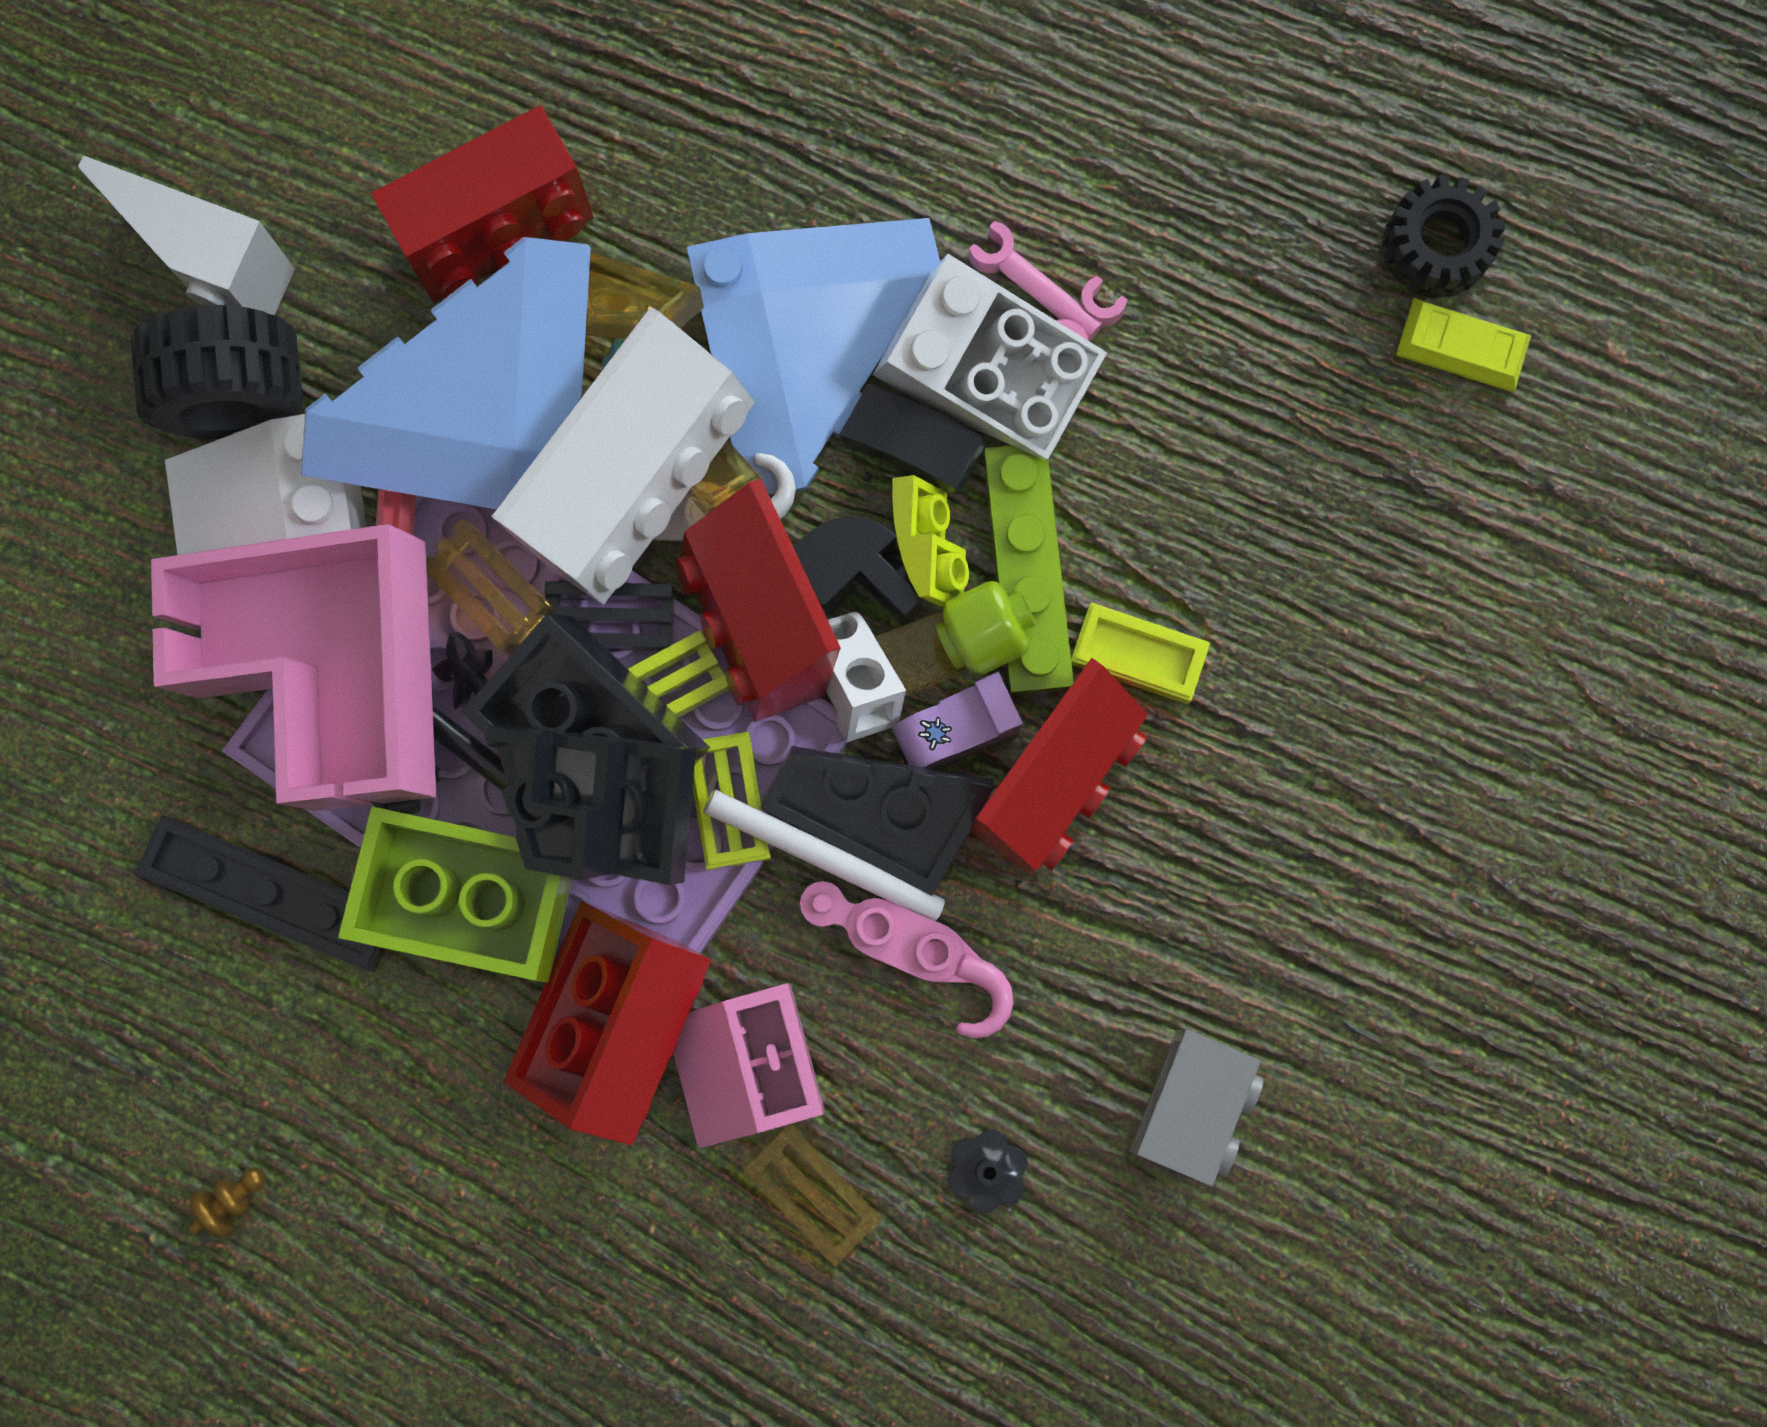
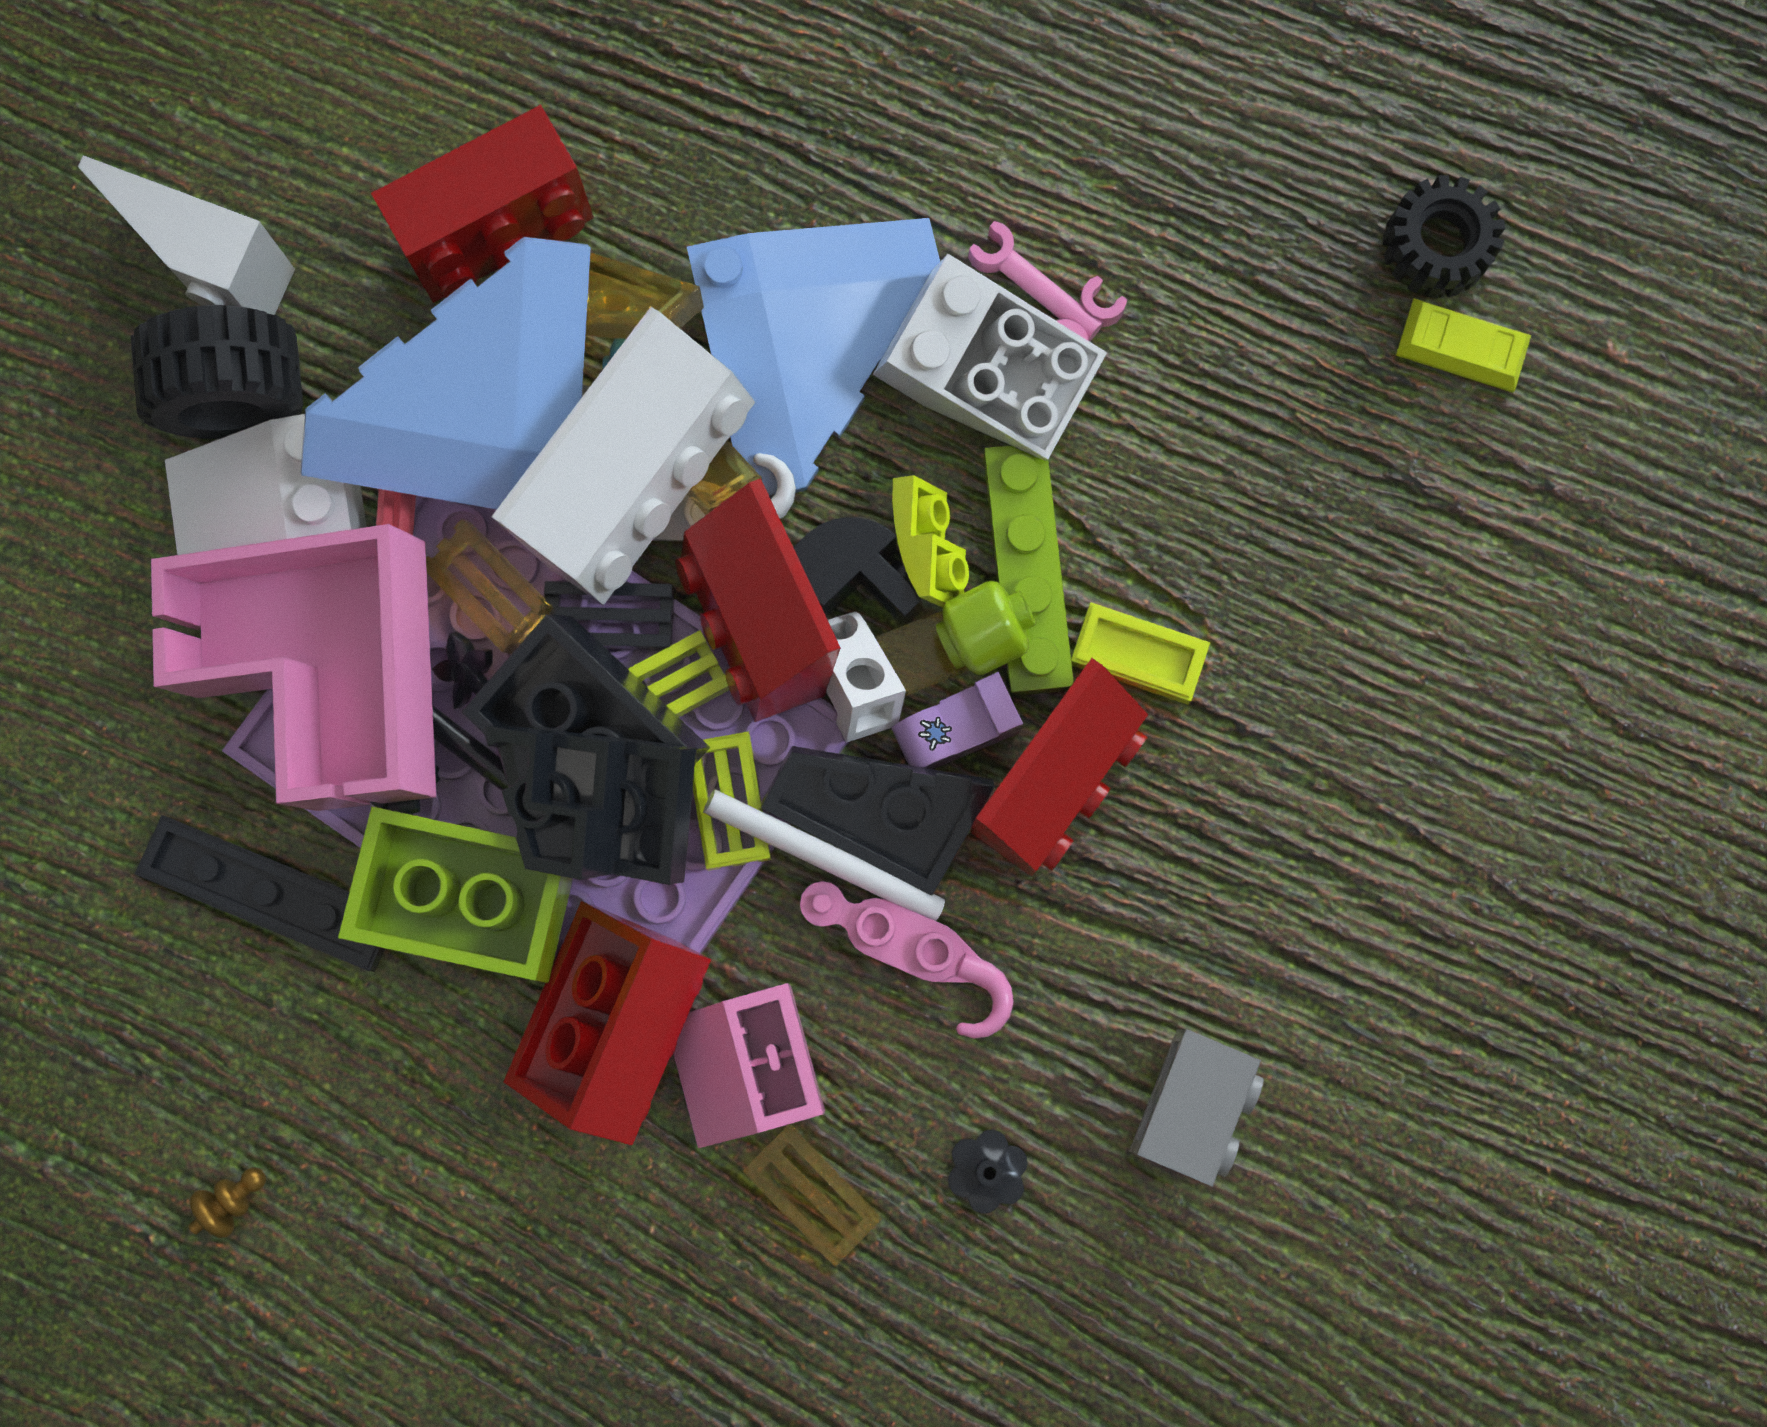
black slope [839,384,987,495] -> none

